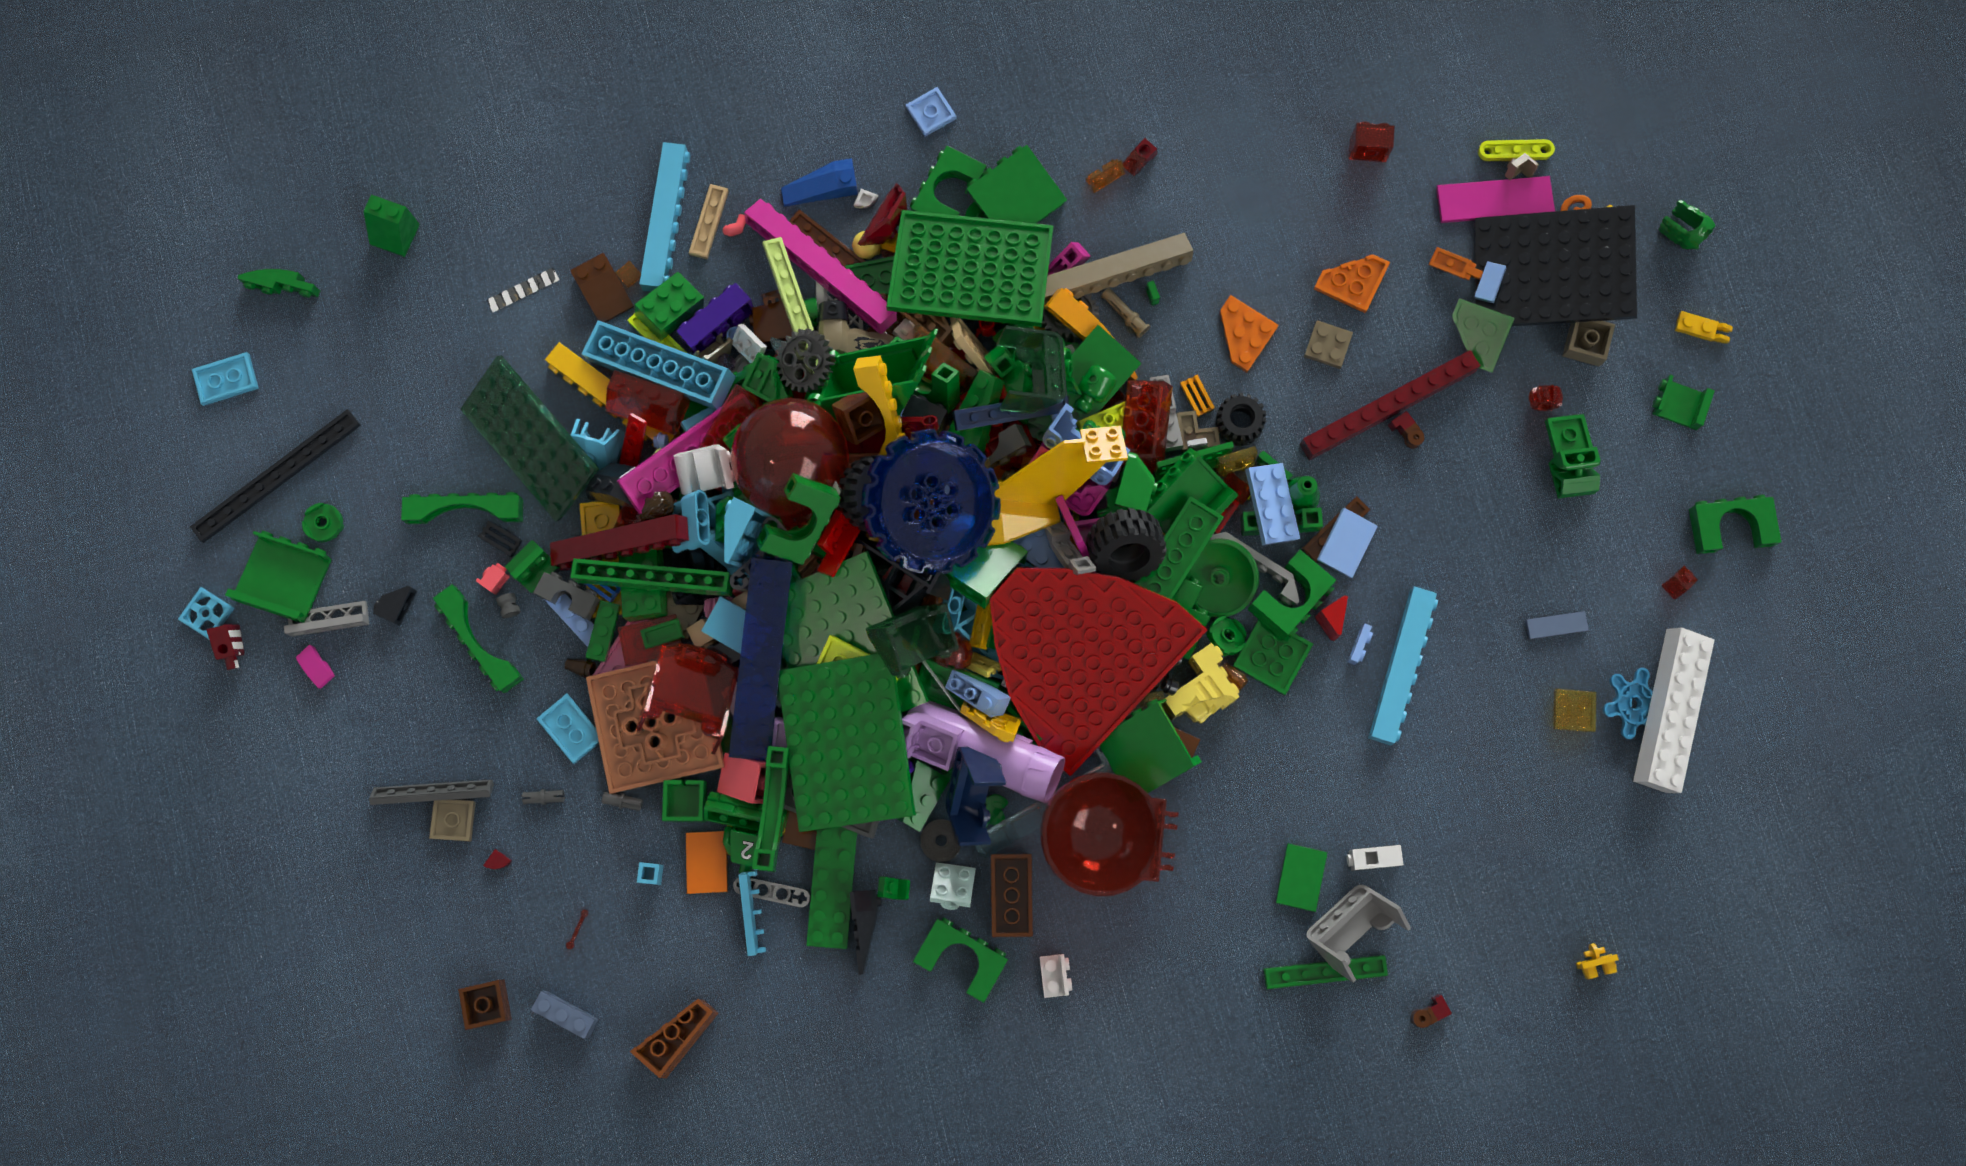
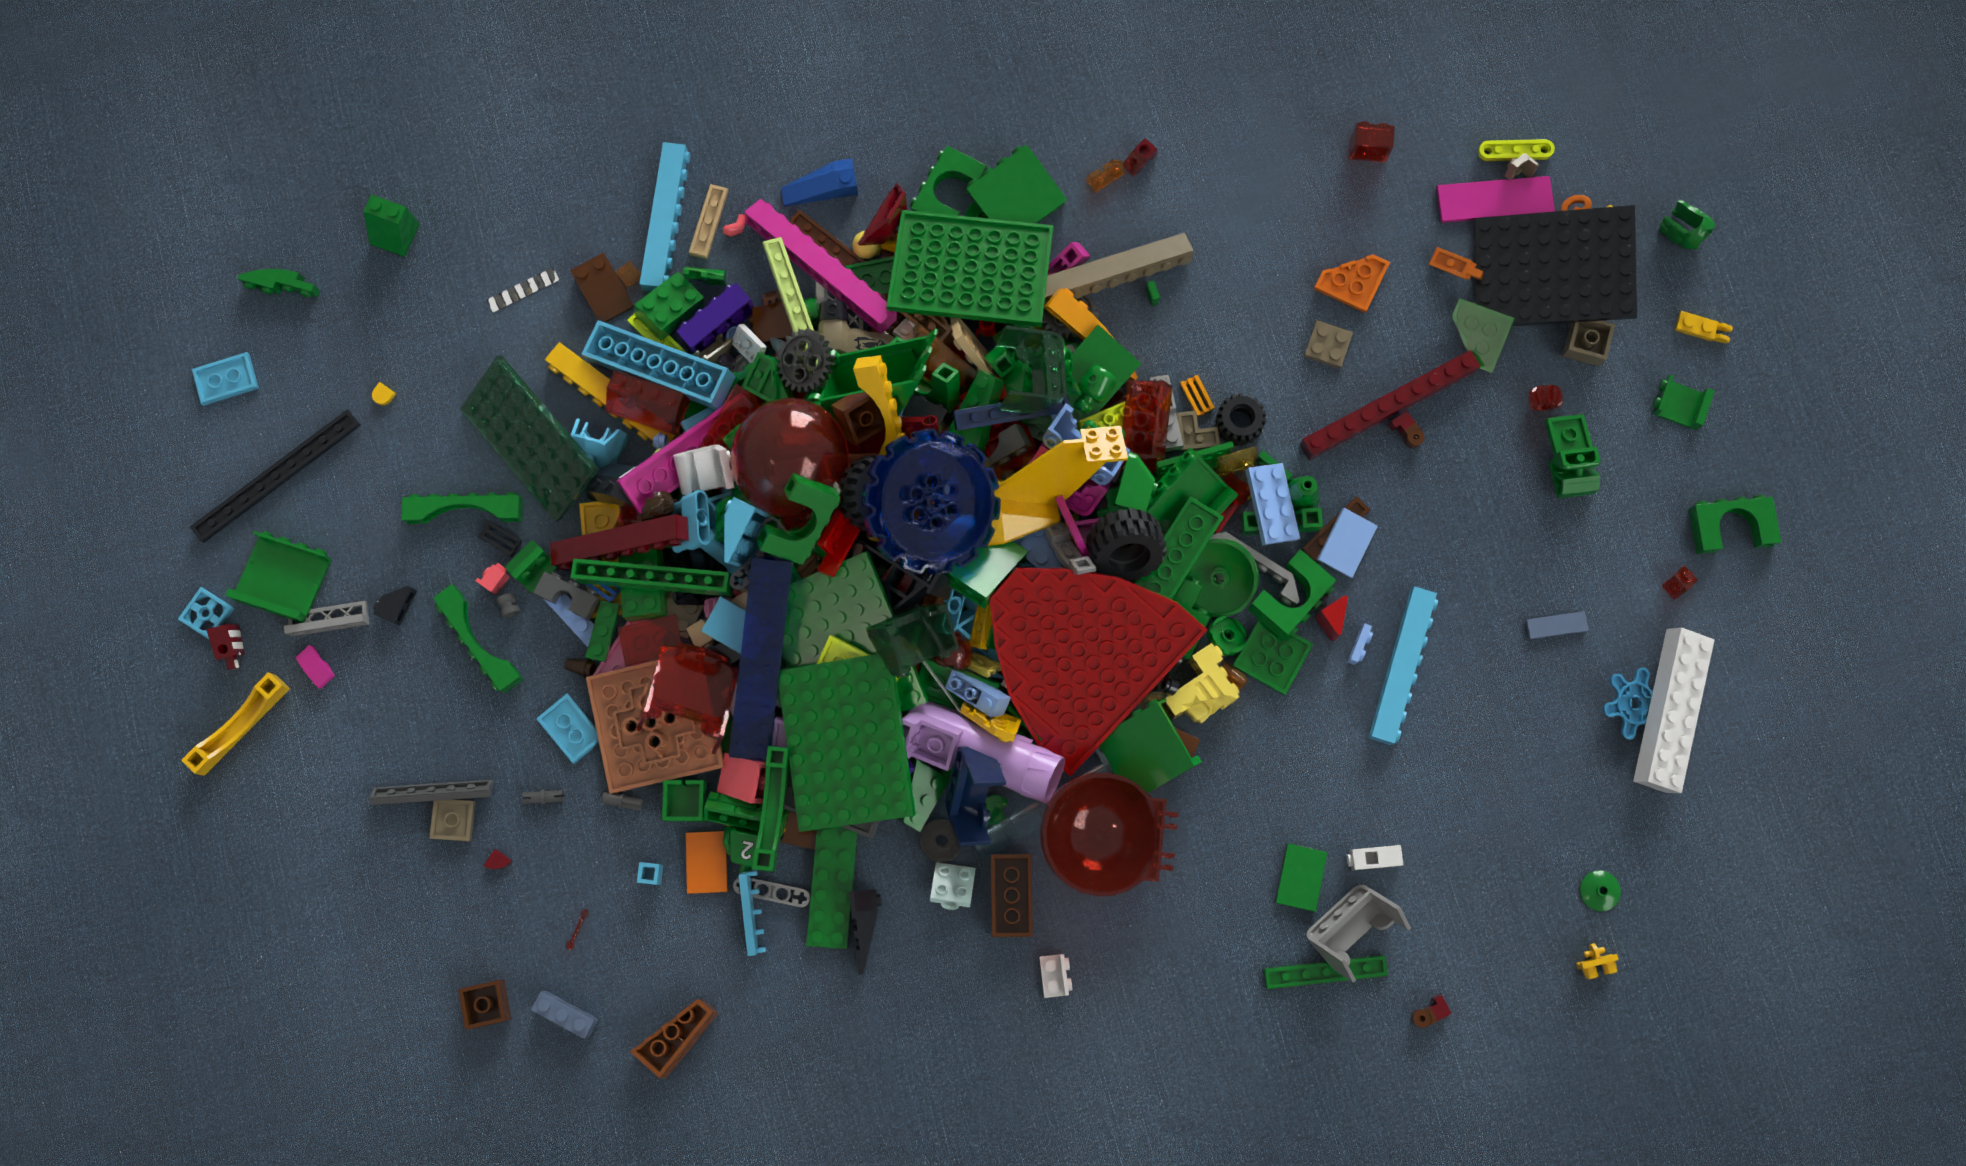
green plate [302,503,344,543] -> none
red bracket [620,413,647,467] -> none
green tile [640,618,684,650] -> none
white tile [854,189,879,209] -> none
green bracket [877,877,910,900] -> none
light blue tile [906,87,957,137] -> none
green arch [913,917,1008,1003] -> none
dark tan pin [1101,287,1151,338] -> none
flat silver tile [1187,438,1208,451] -> none
orange plate [1220,295,1279,373] -> none
light blue tile [1474,261,1506,303] -> none
clear yellow plate [1553,689,1596,732] -> none
none -> yellow arch [181,672,290,776]
none -> yellow tile [372,382,396,406]
none -> green slope [683,267,727,286]
none -> green dish [1580,871,1621,911]

